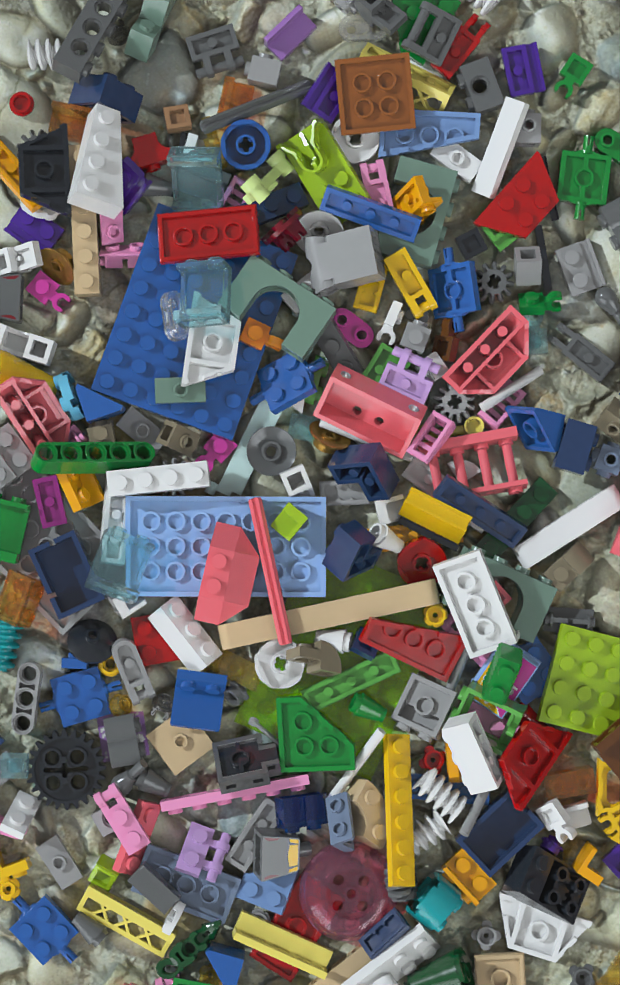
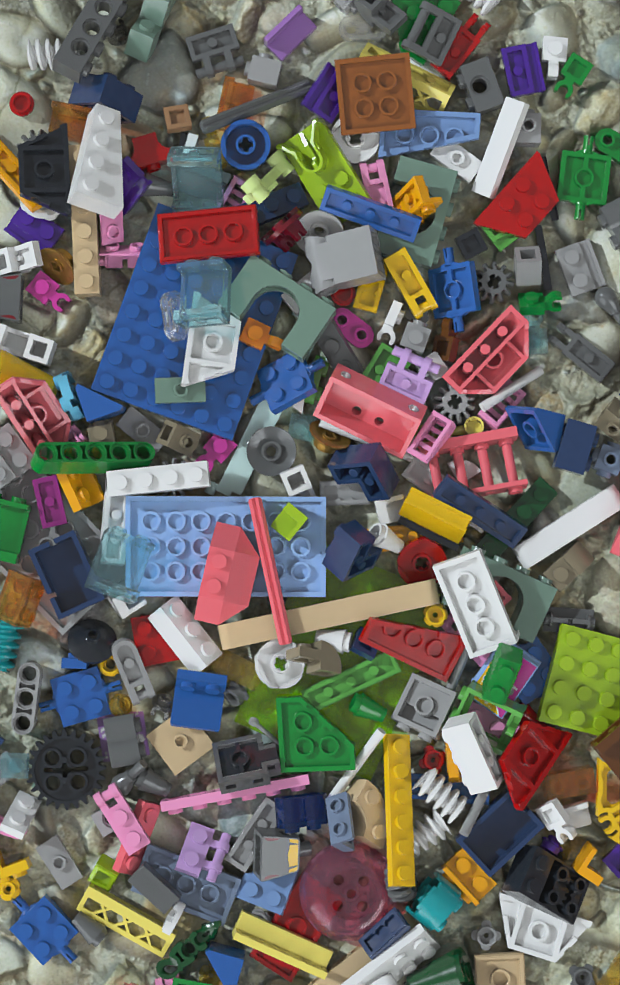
none -> red plate [331,287,356,306]
none -> white plate [540,36,568,81]

